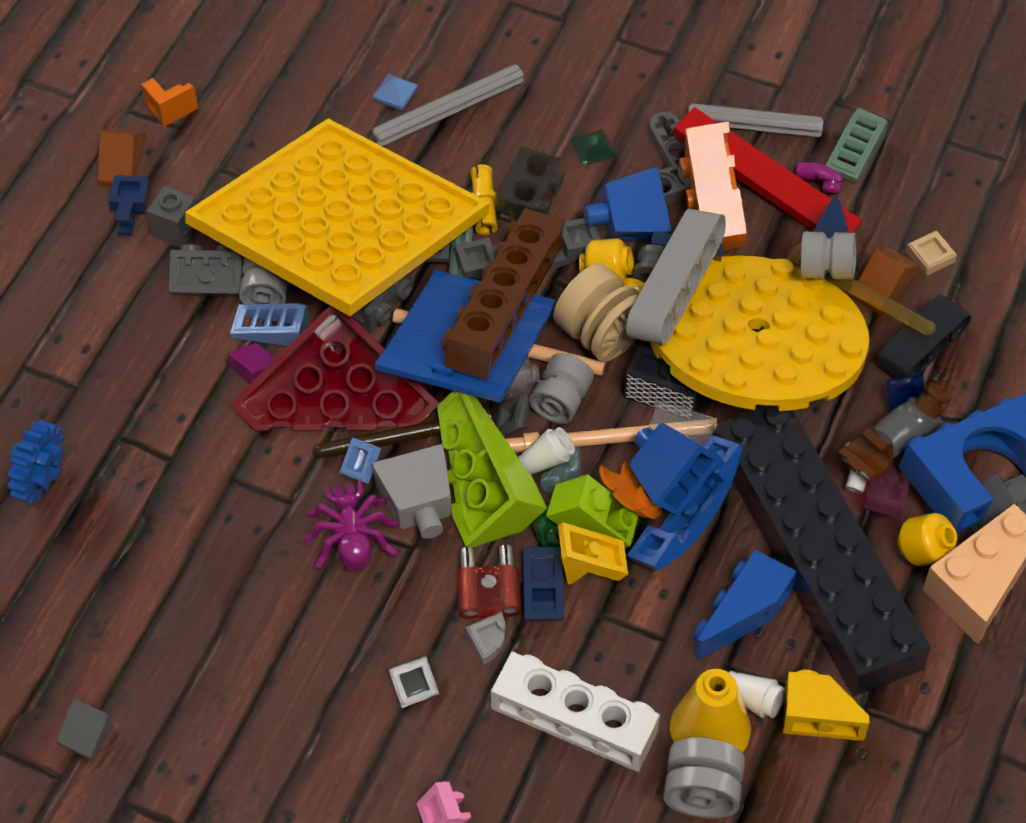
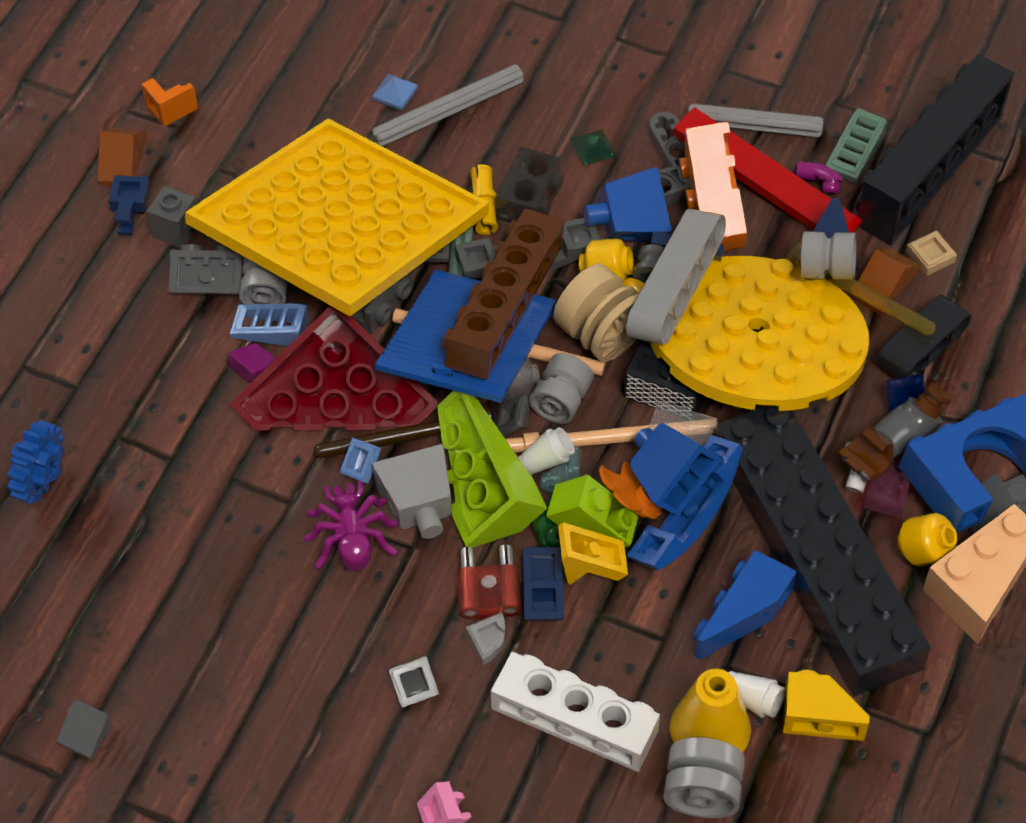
none -> black brick [856,54,1014,246]

